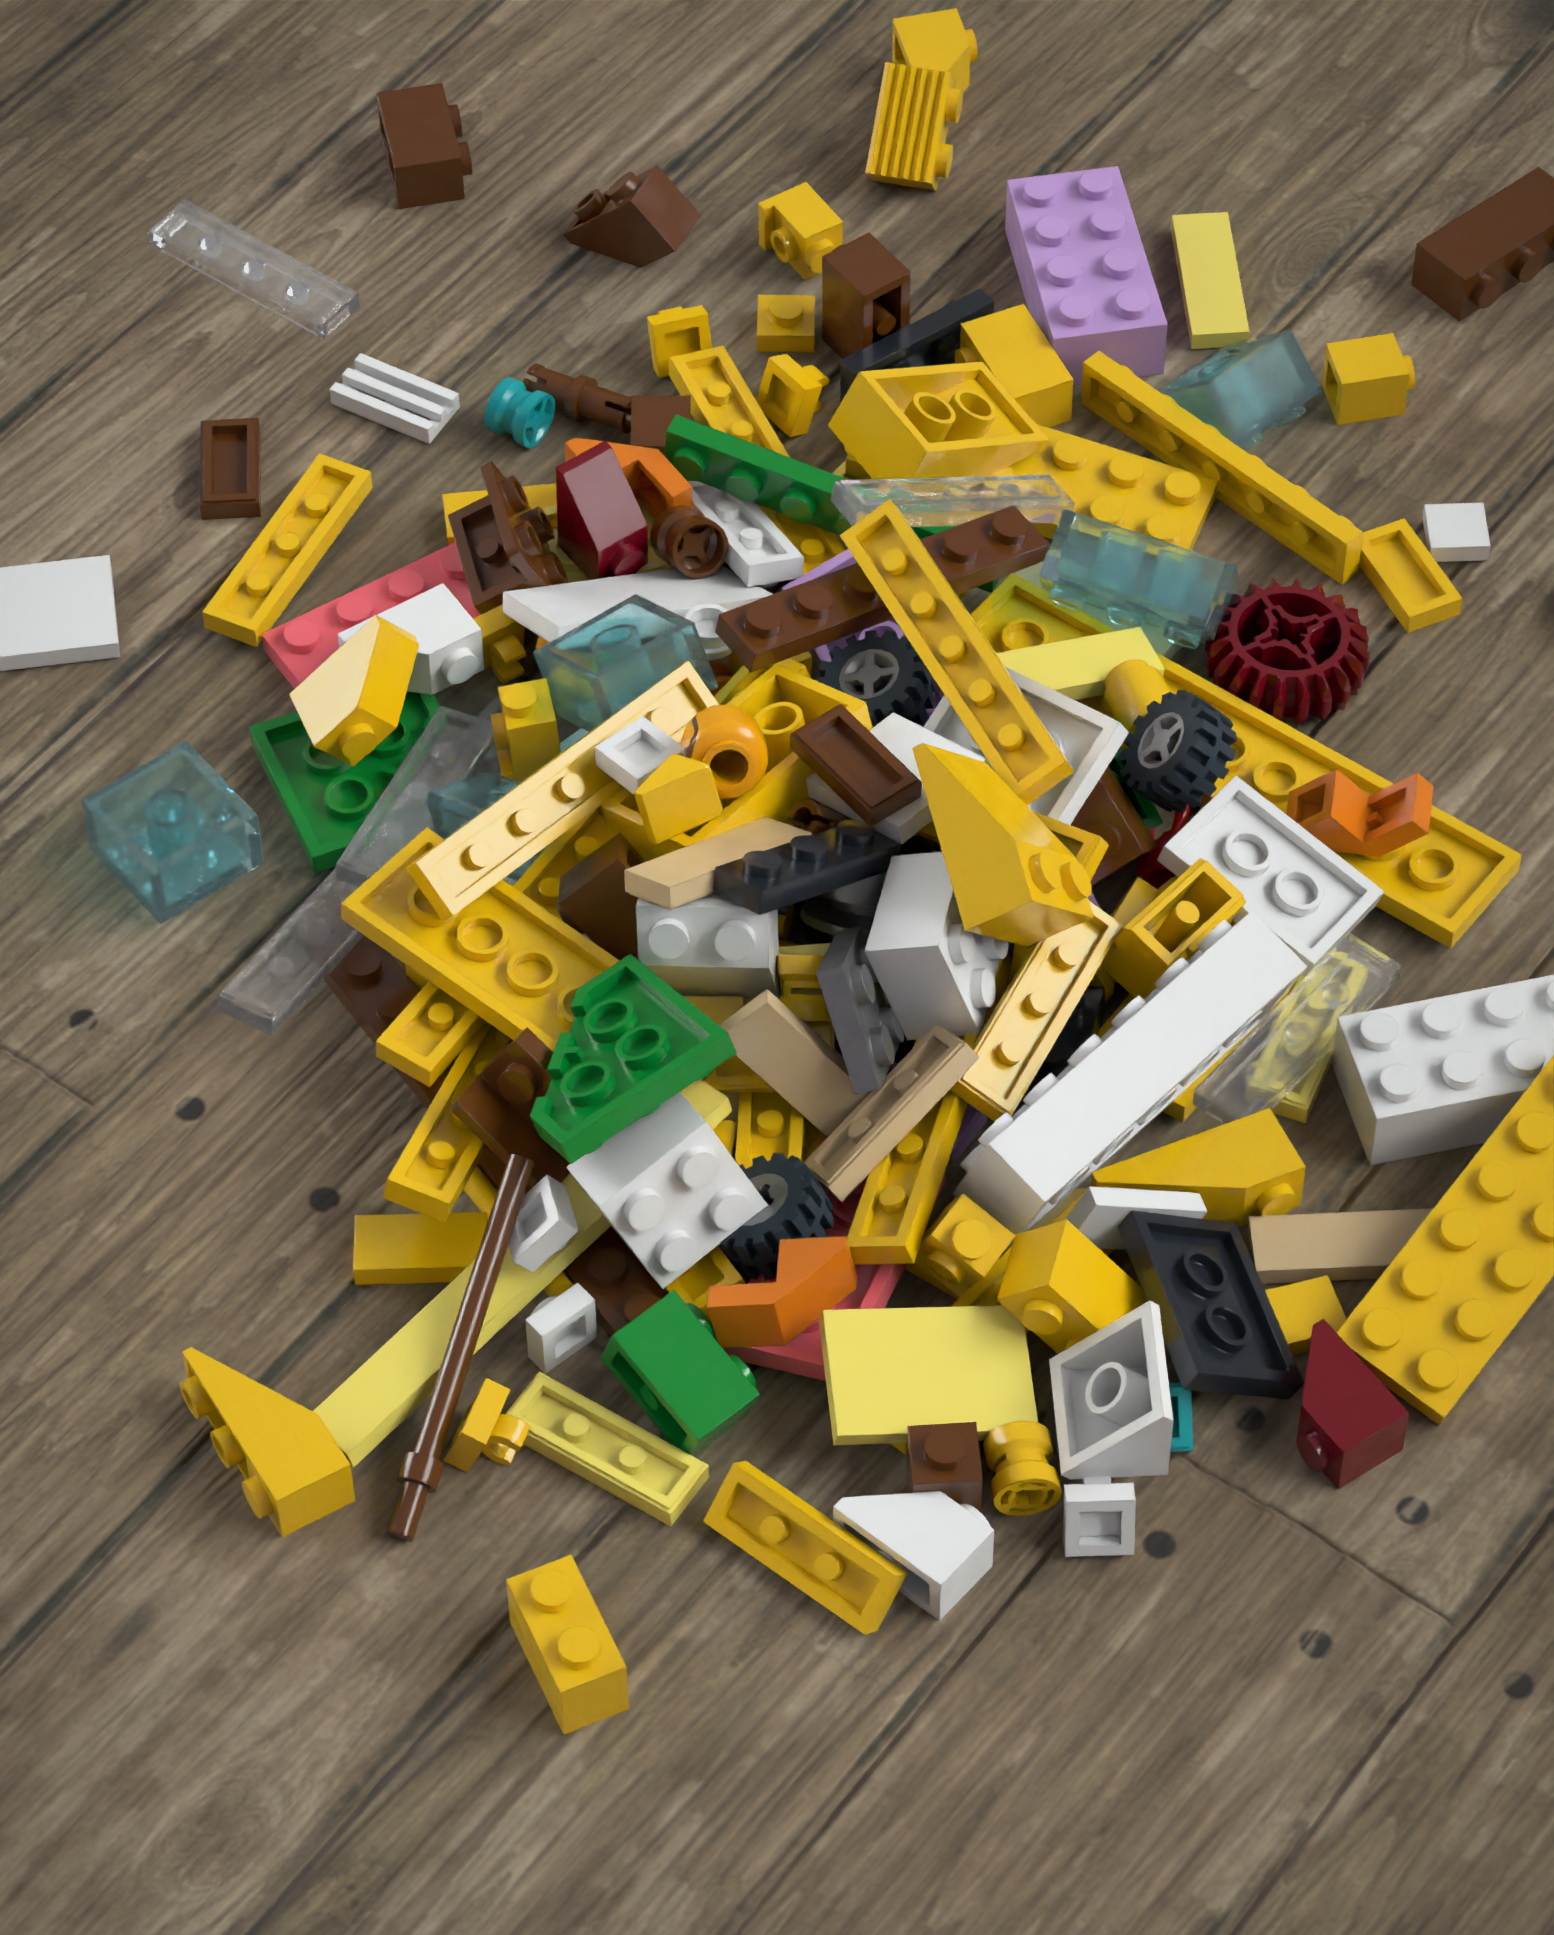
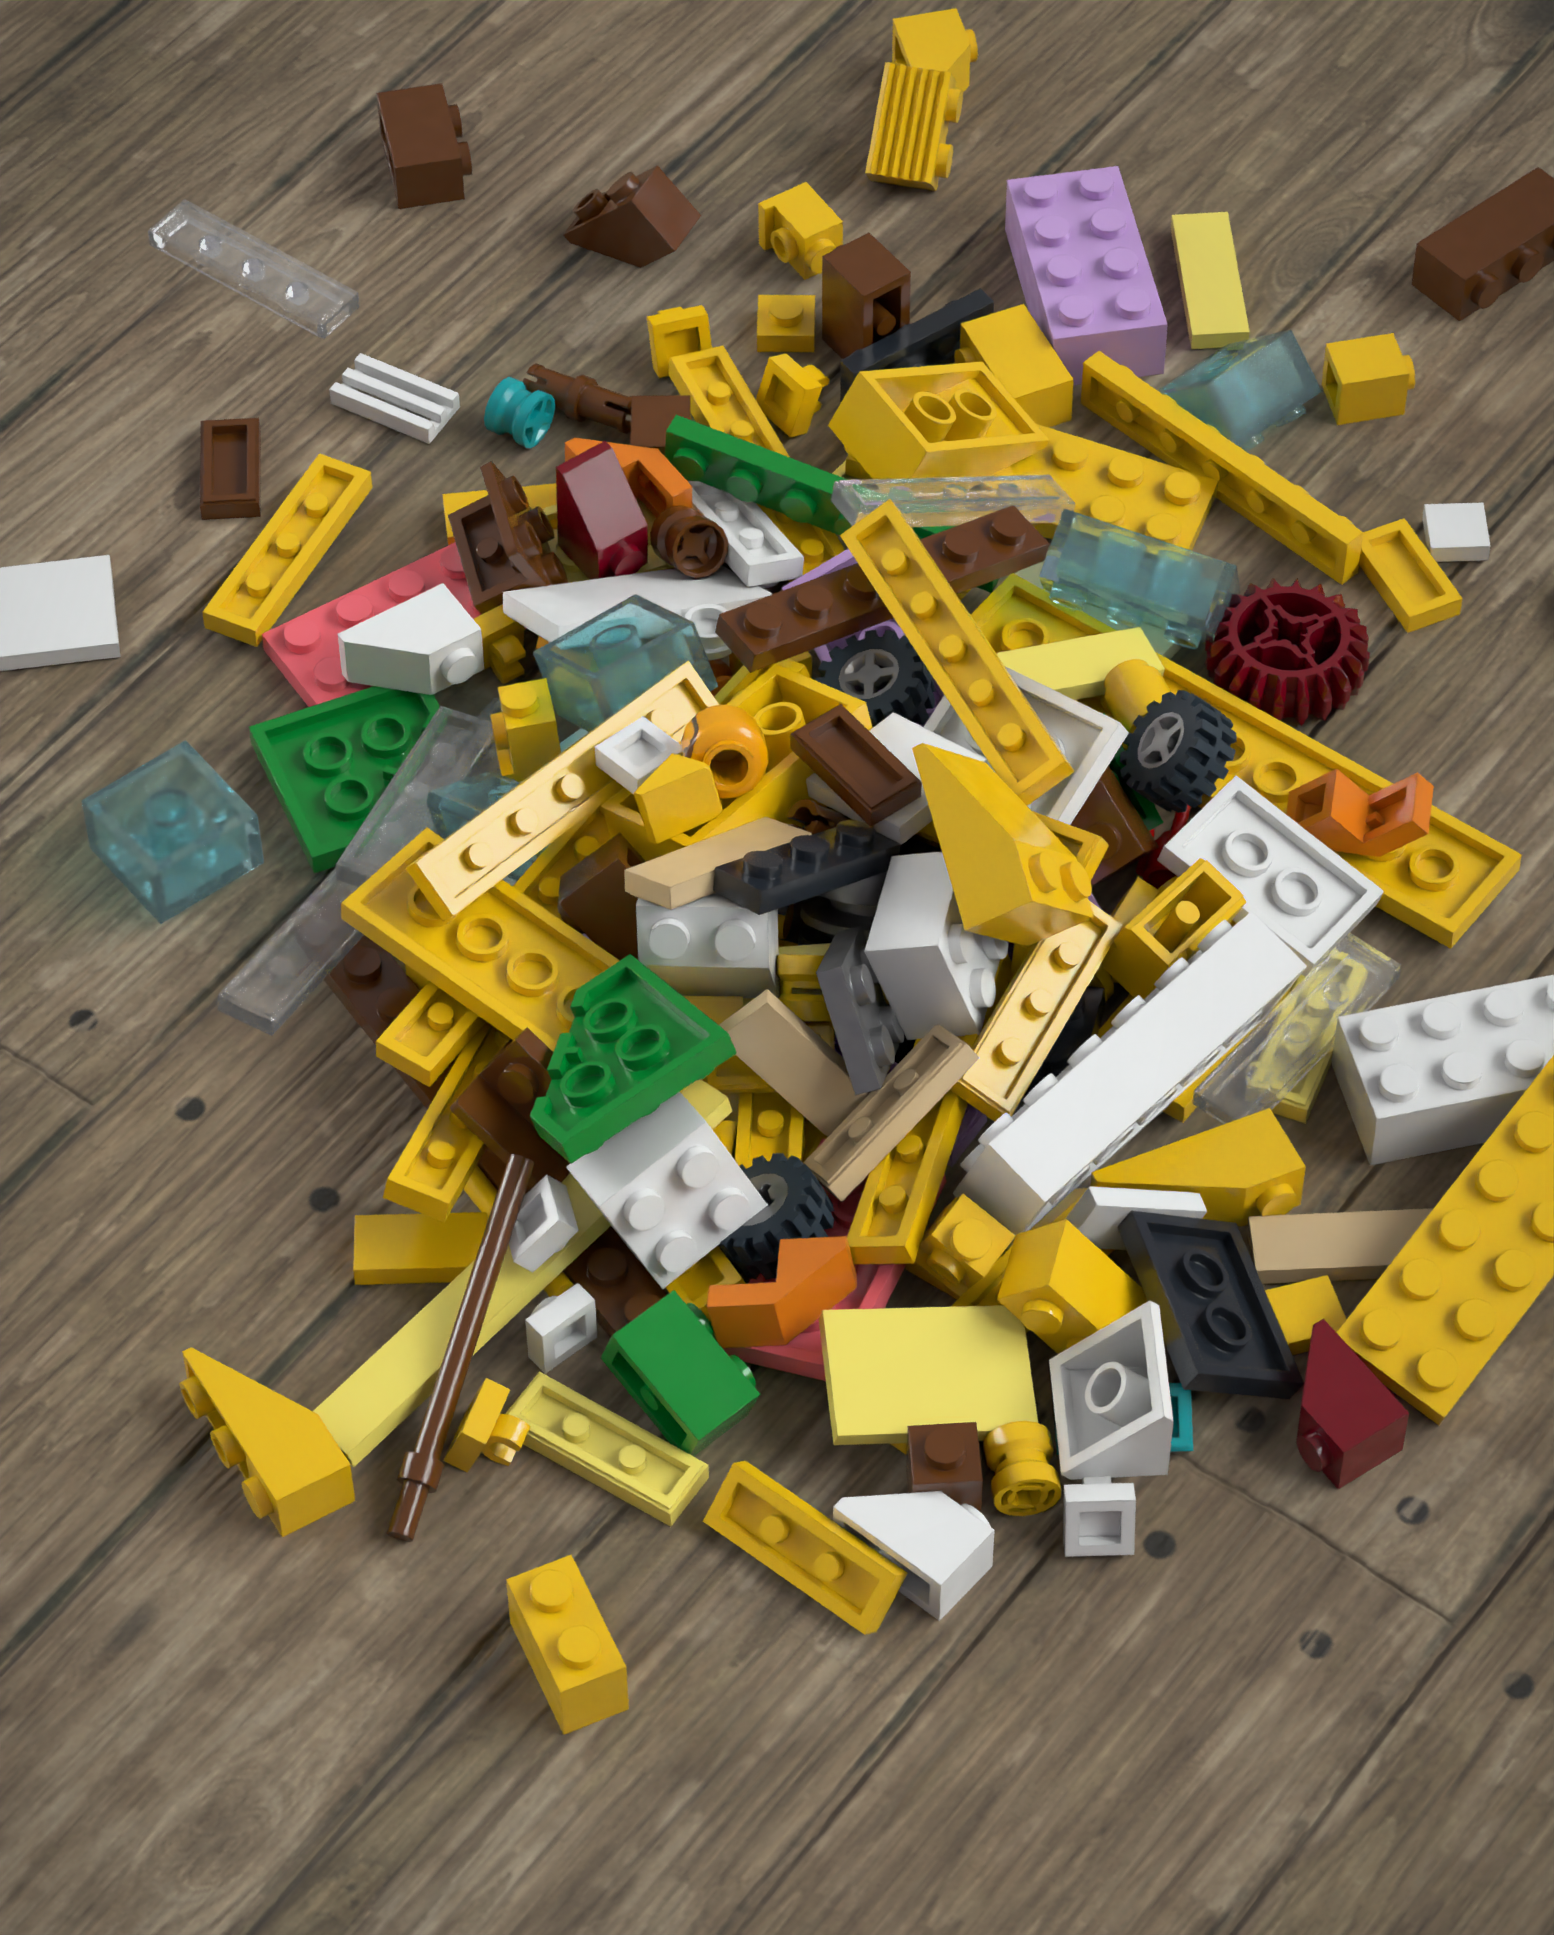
yellow slope [289,615,419,767] -> none

